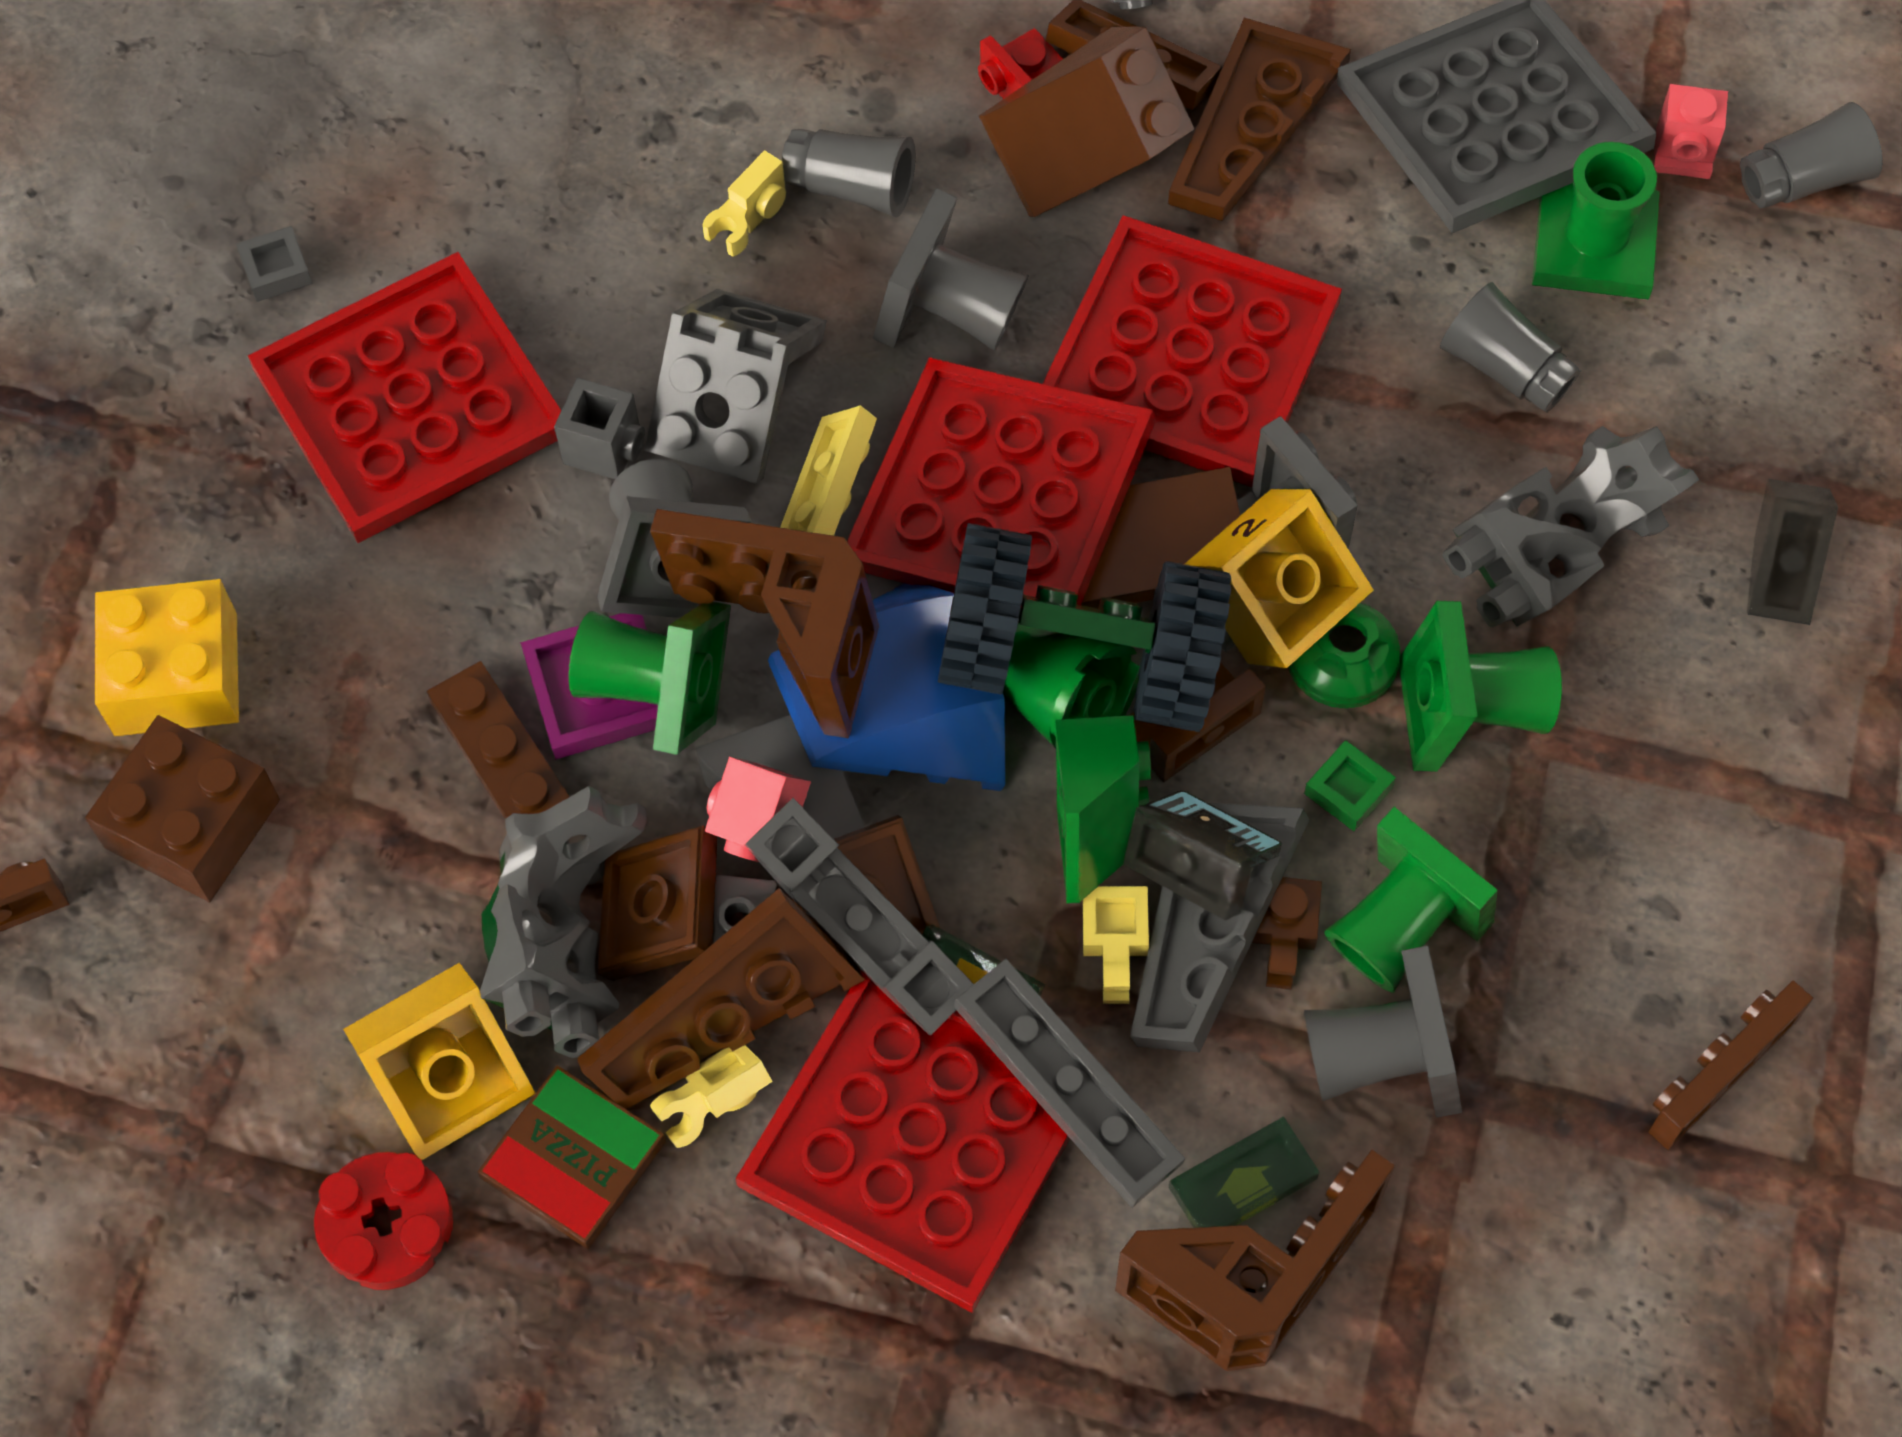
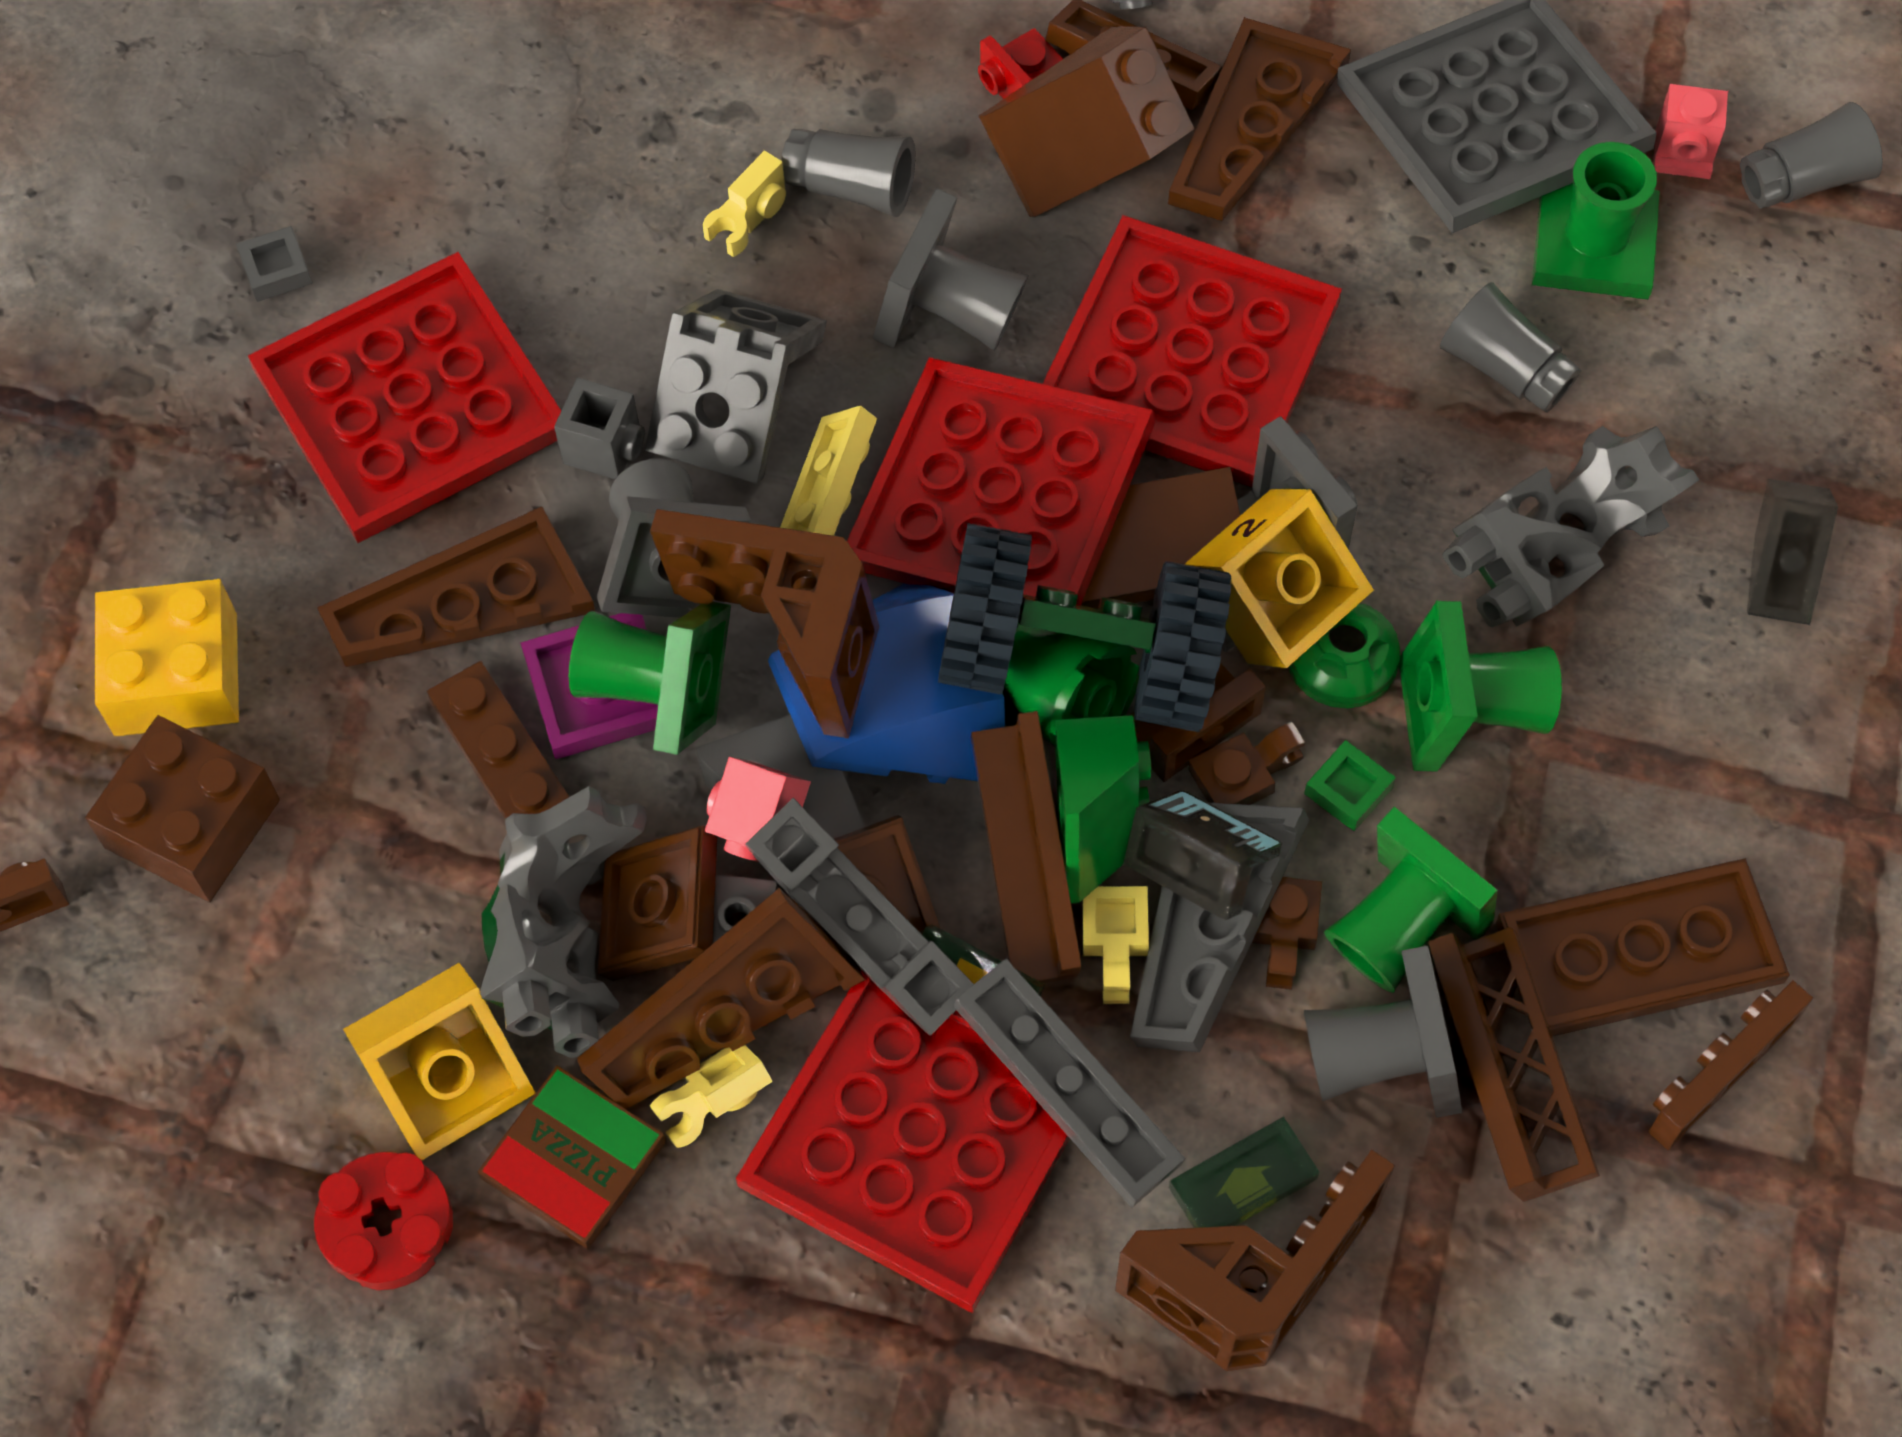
none -> reddish brown wing [317,506,596,667]
none -> reddish brown fence [971,711,1082,985]
none -> reddish brown plate [1188,722,1305,805]
none -> reddish brown fence [1428,927,1600,1202]
none -> reddish brown tile [1496,858,1790,1037]

